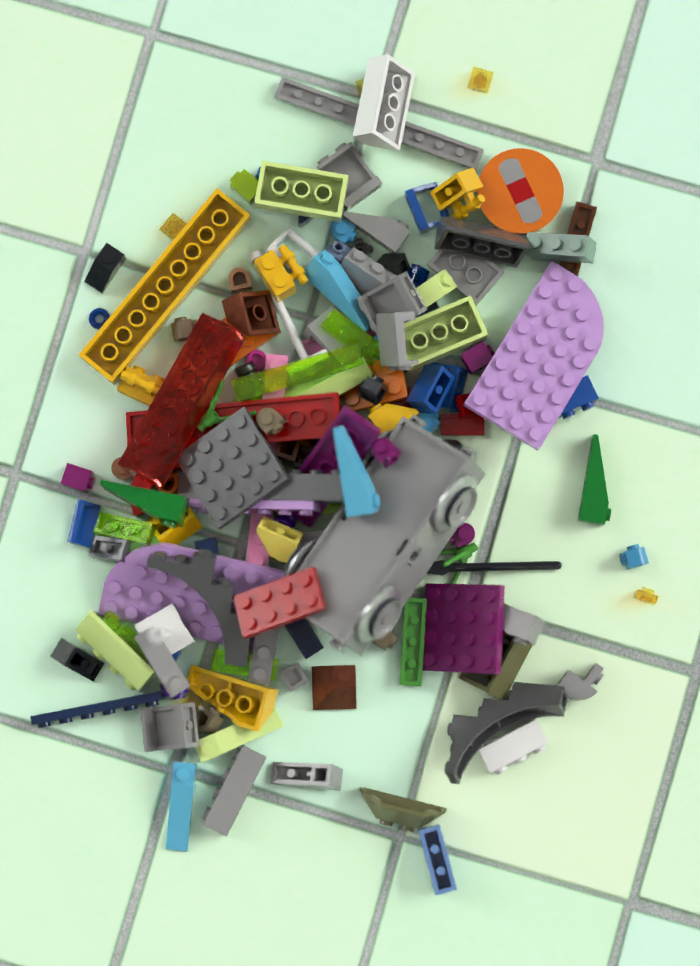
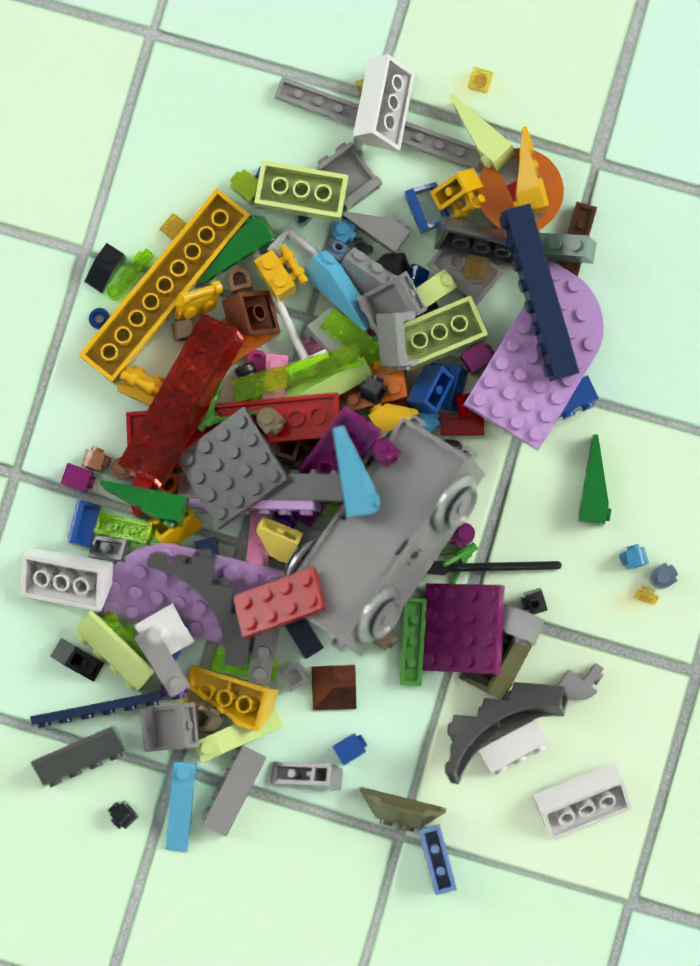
none -> white slope [21,548,113,611]
none -> dark grey slope [31,726,126,788]
none -> medium nougat plate [81,446,111,474]
none -> clear neon green plate [107,248,154,301]
none -> black plate [108,800,139,829]
none -> yellow plate [174,281,223,321]
none -> green slope [198,215,277,284]
none -> blue brick [332,733,368,766]
none -> yellowish green slope [450,93,515,172]
none -> clear yellow plate [463,255,488,280]
none -> dark blue brick [499,203,580,382]
none -> yellow wedge [513,126,549,216]
none -> black plate [520,588,548,615]
none -> white slope [533,762,632,841]
none -> sand blue plate [650,563,678,589]

